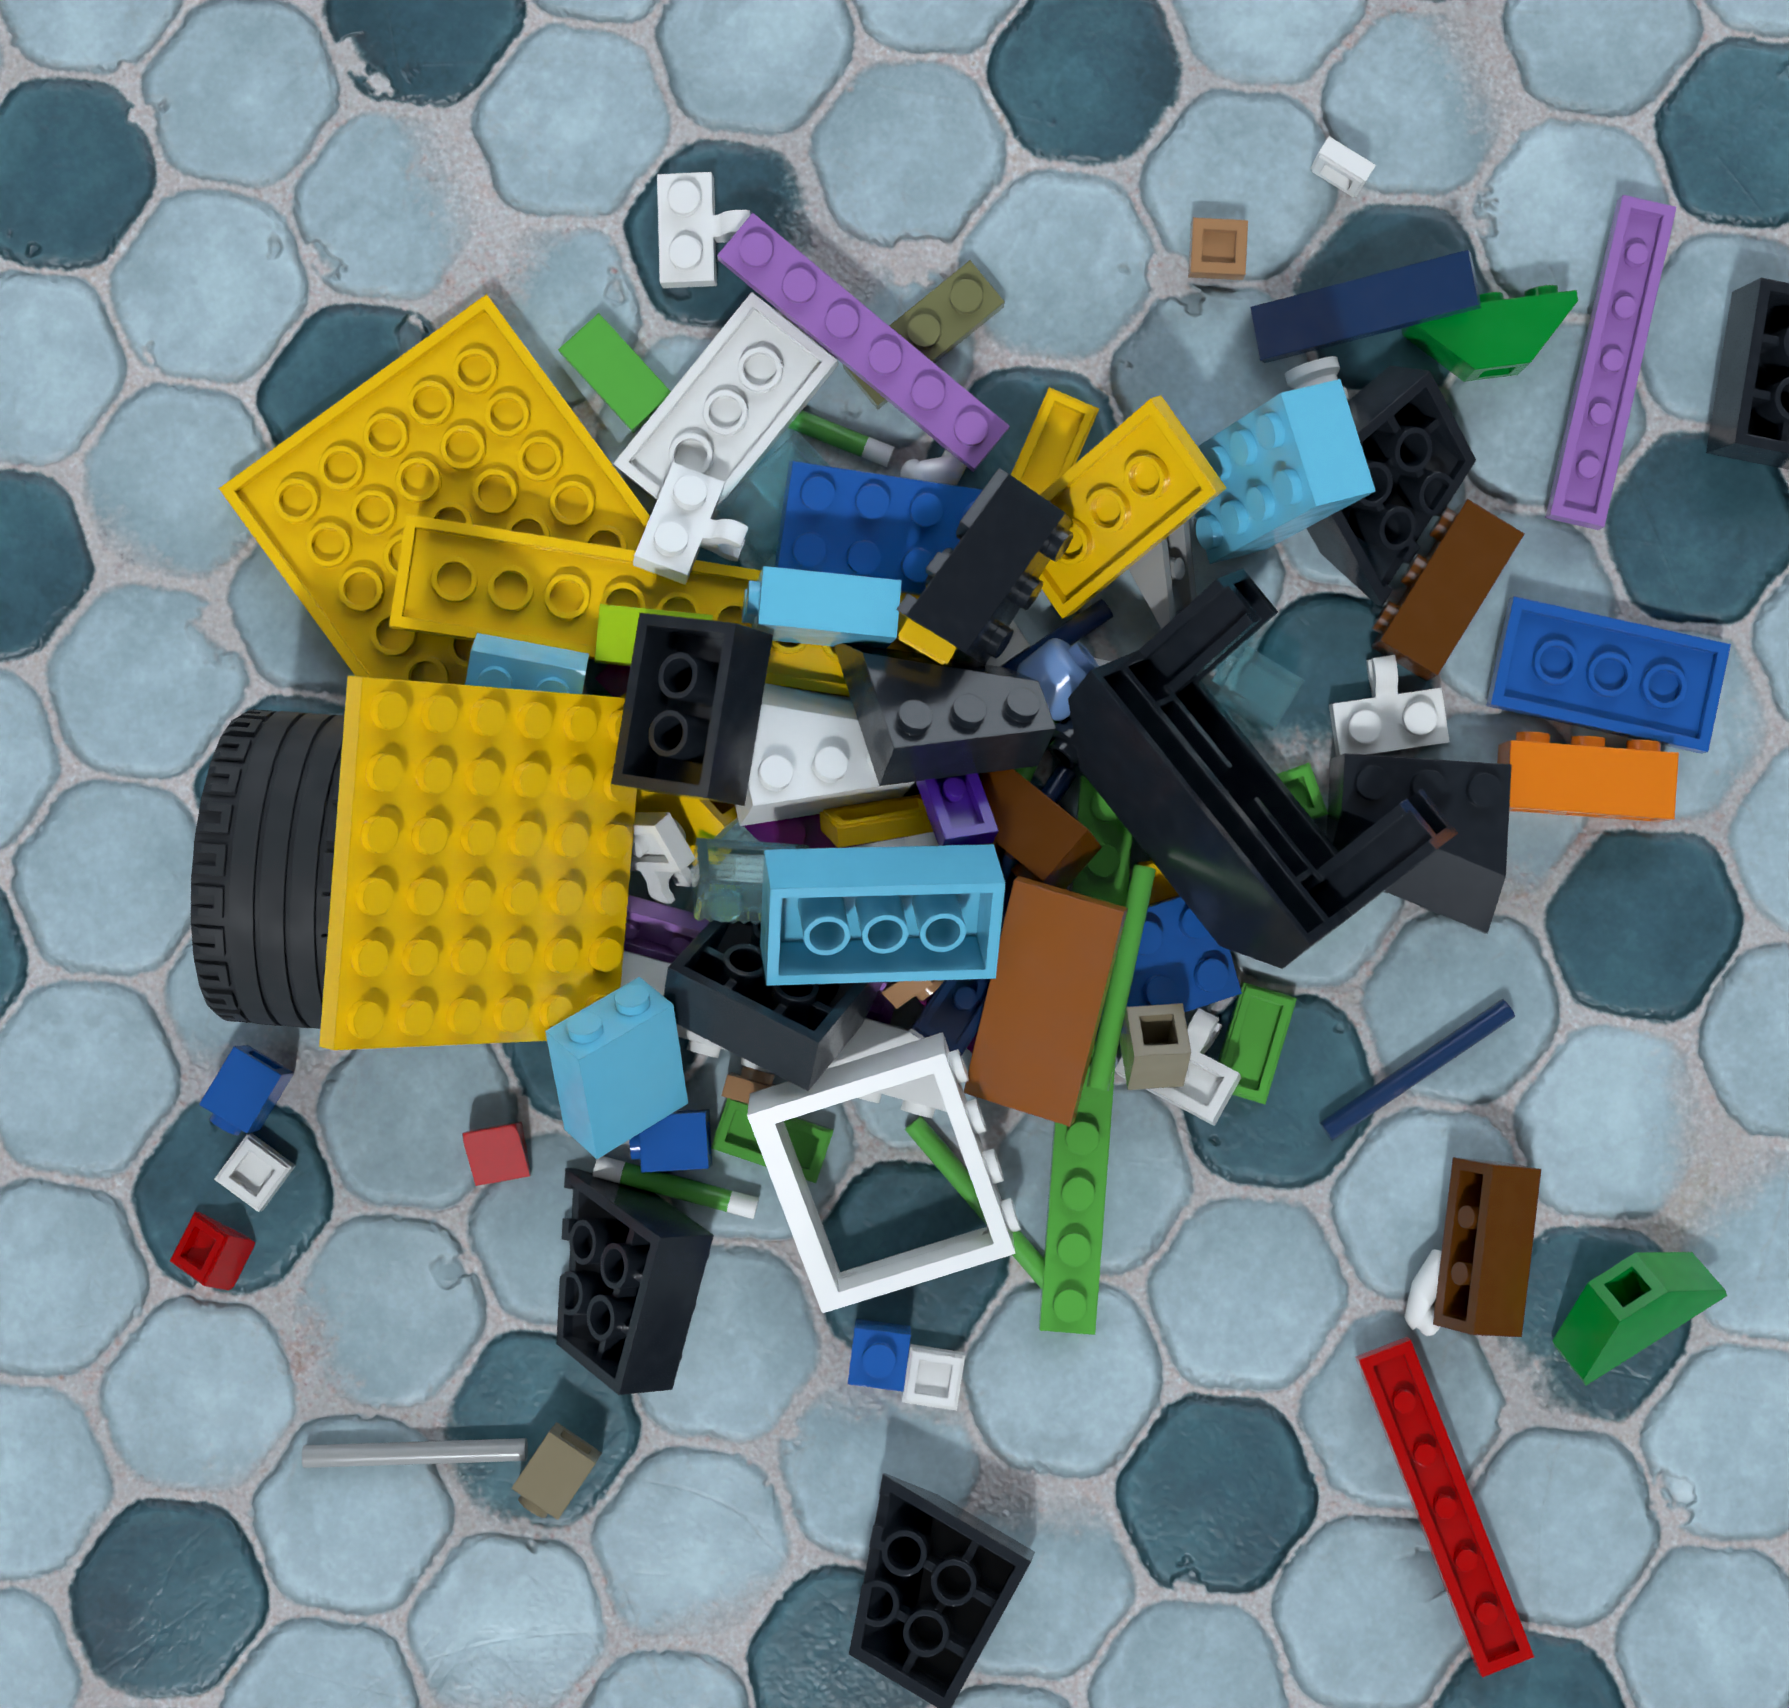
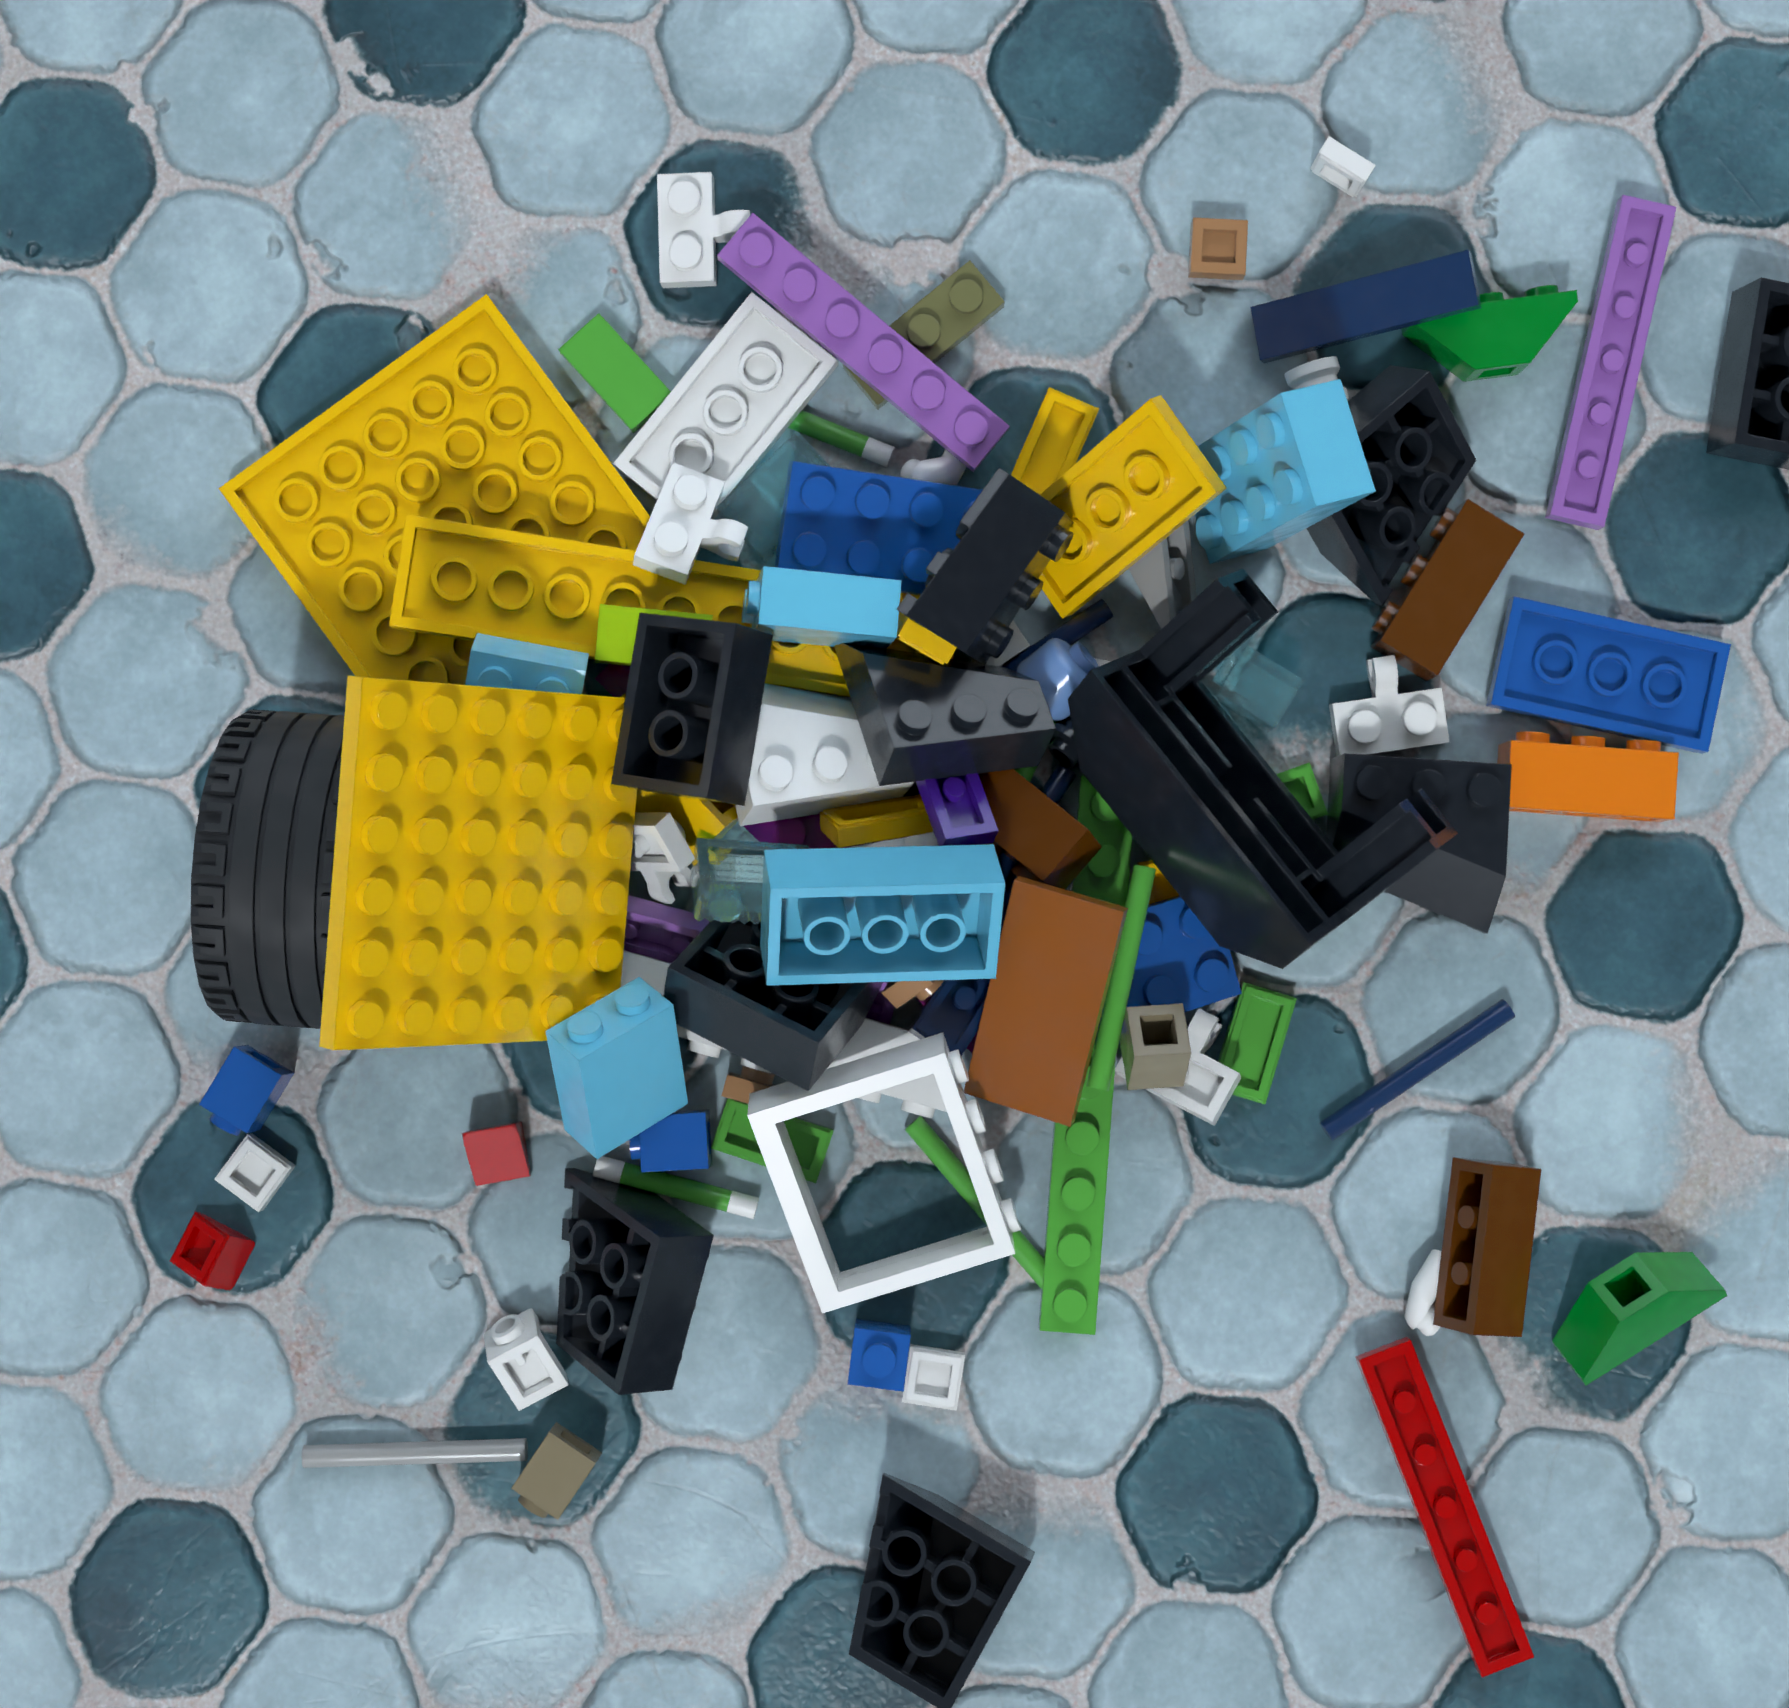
none -> white bracket [484,1308,569,1411]

